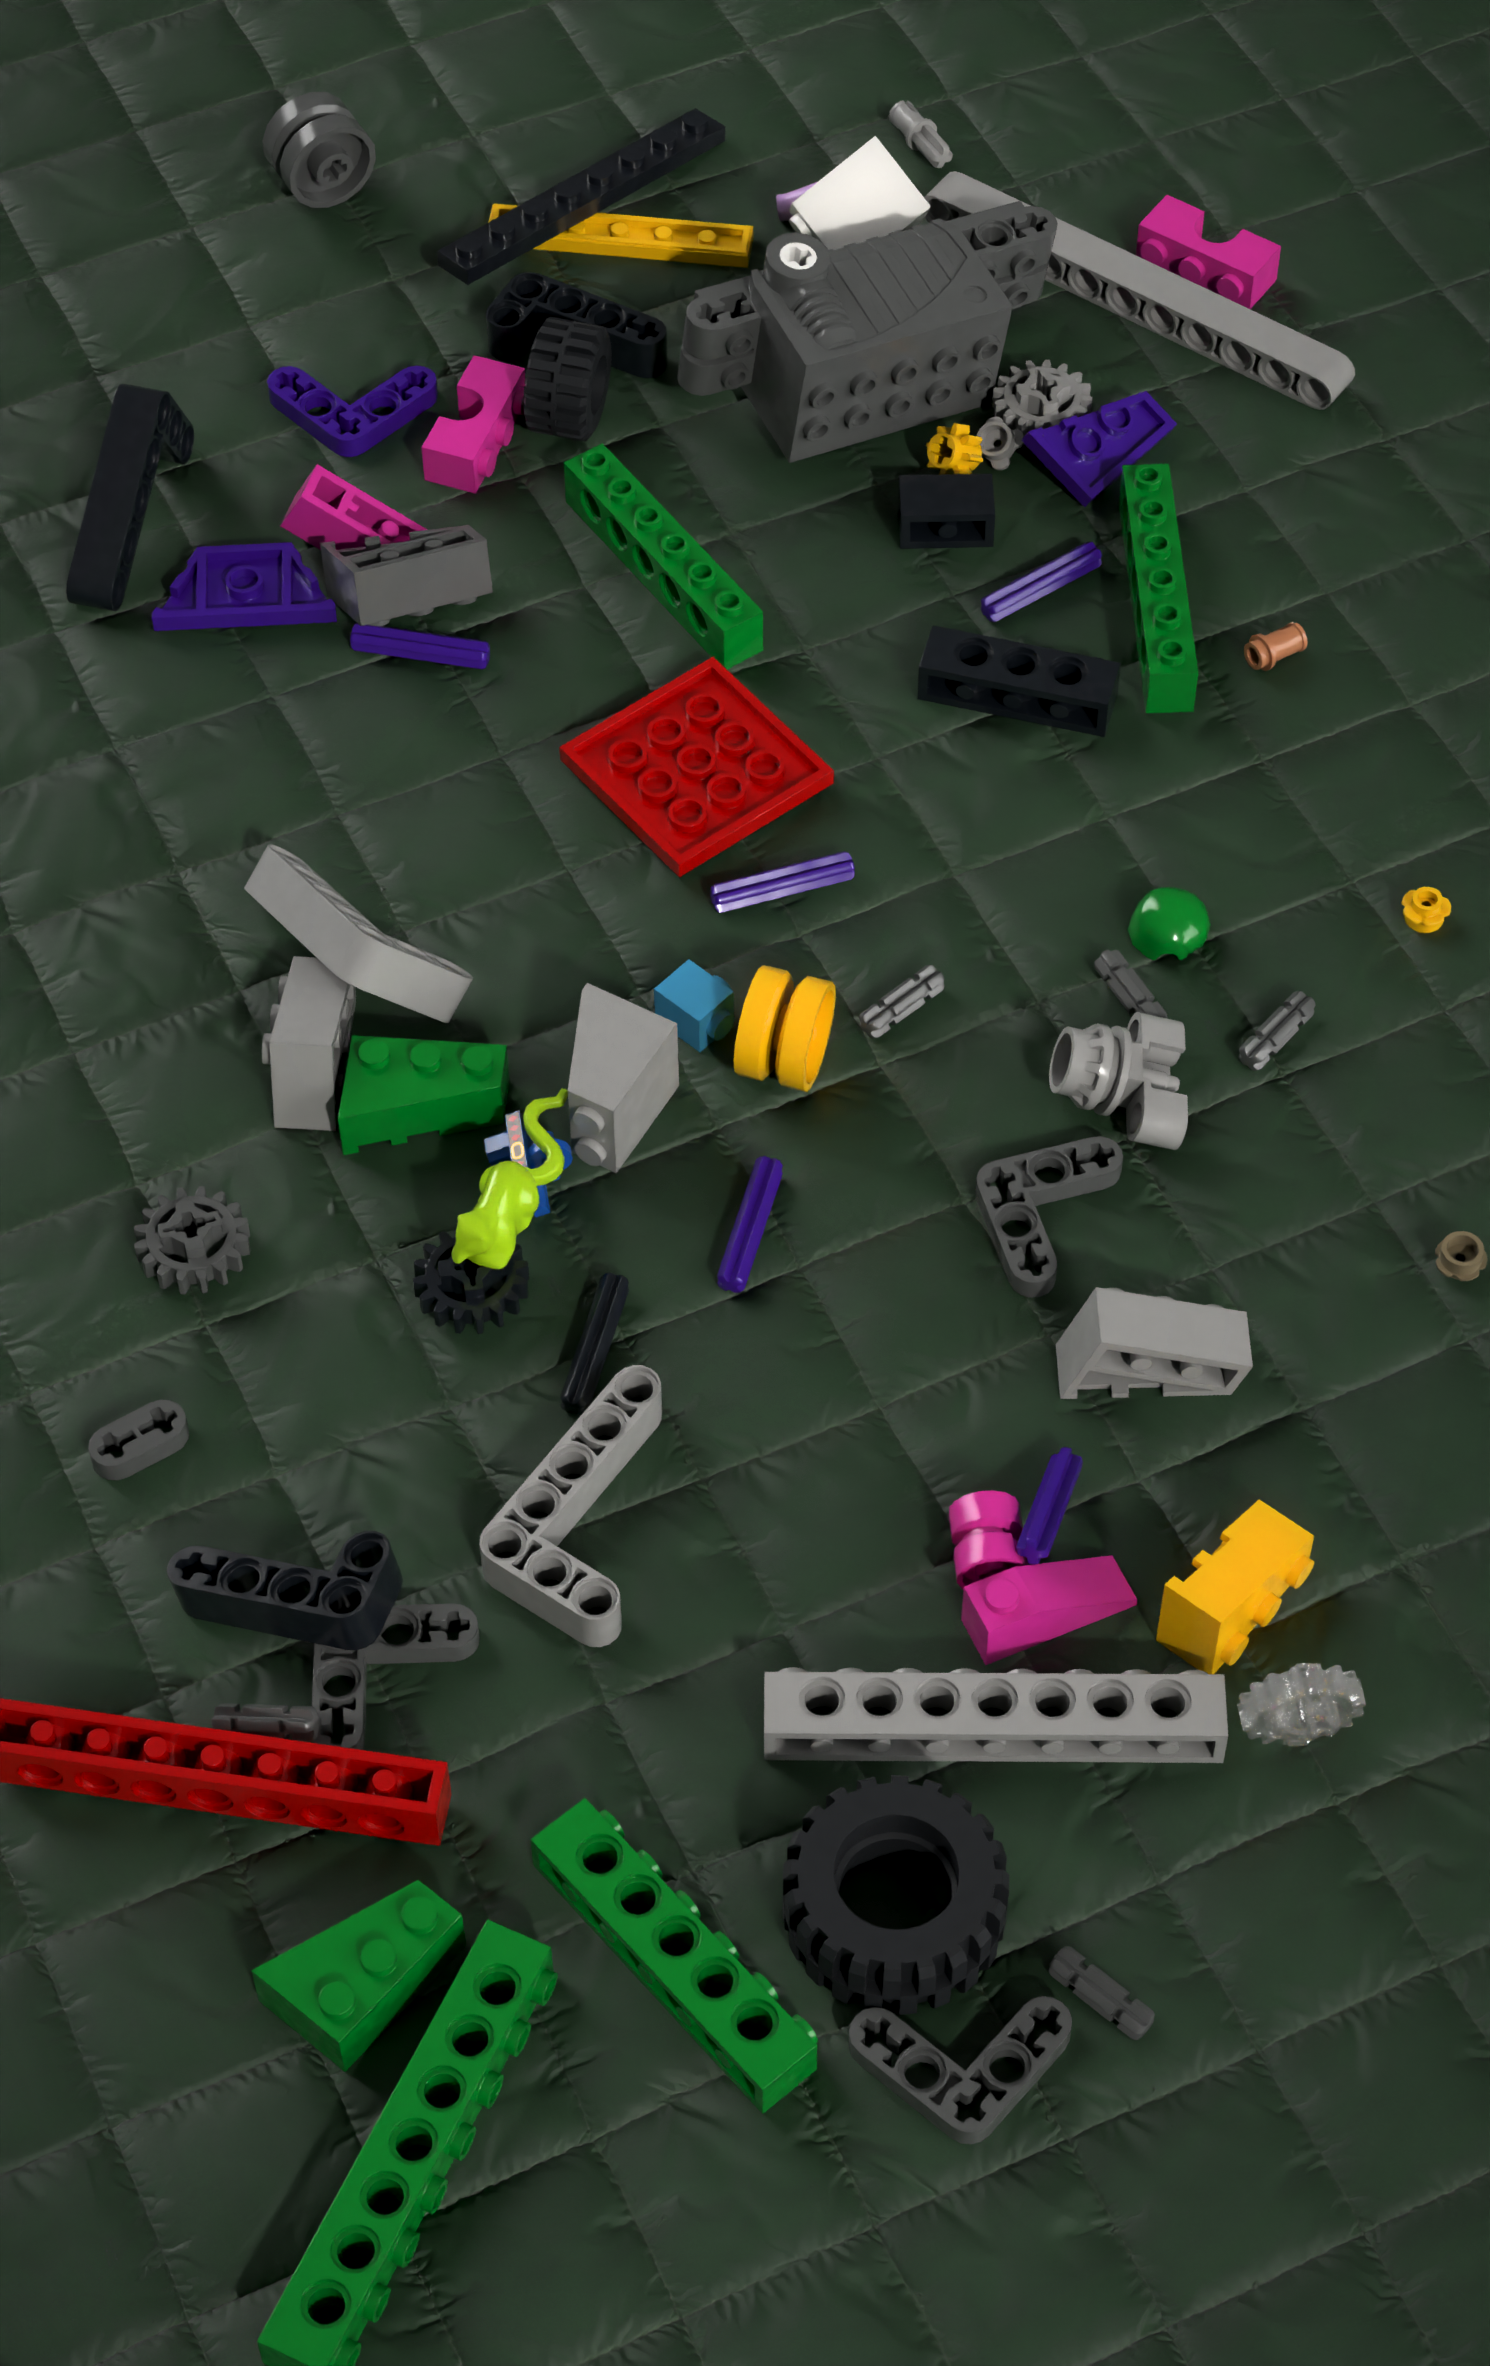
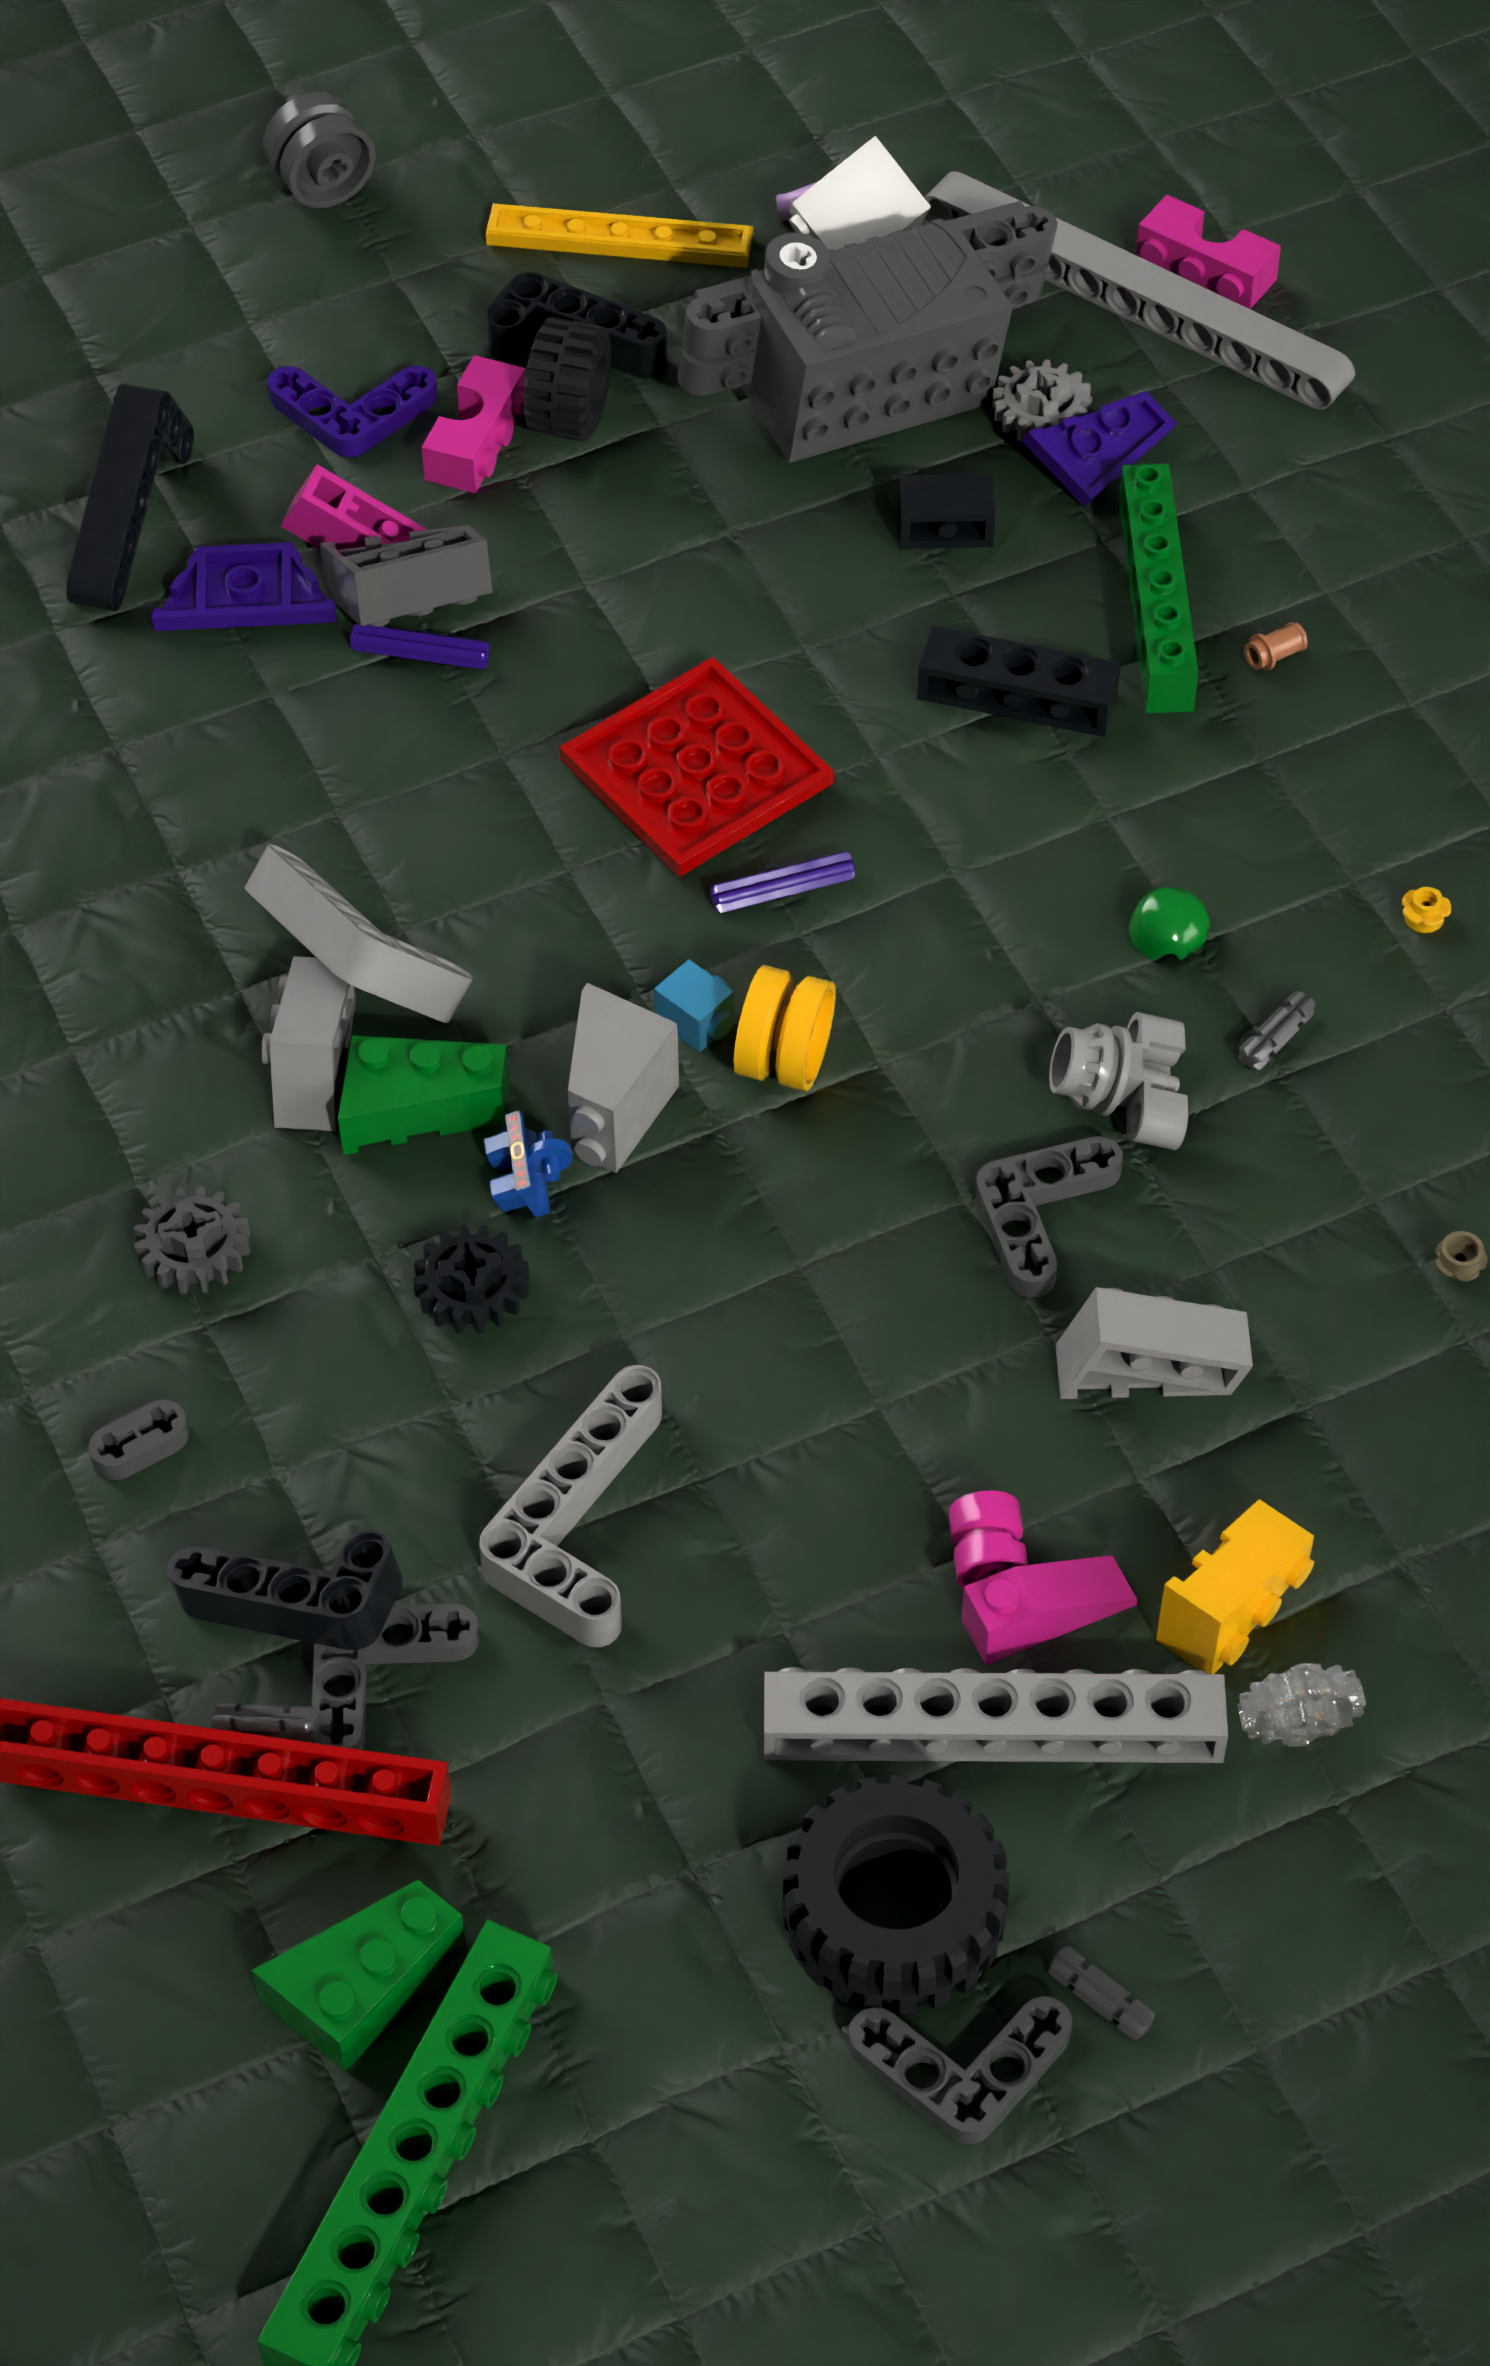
black plate [437,108,726,285] -> none
lime animal [451,1088,568,1269] -> none
green brick [530,1798,818,2114] -> none
black axle [560,1272,629,1415] -> none
green brick [564,443,763,669] -> none
dark purple axle [717,1156,783,1293] -> none
axle [859,965,945,1039] -> none
light grey axle [889,100,953,168] -> none
yellow gear [926,423,984,475] -> none
light grey plate [977,416,1024,470] -> none
dark purple axle [980,542,1102,622] -> none
dark purple axle [1016,1447,1083,1565] -> none
dark grey axle [1094,949,1168,1019] -> none

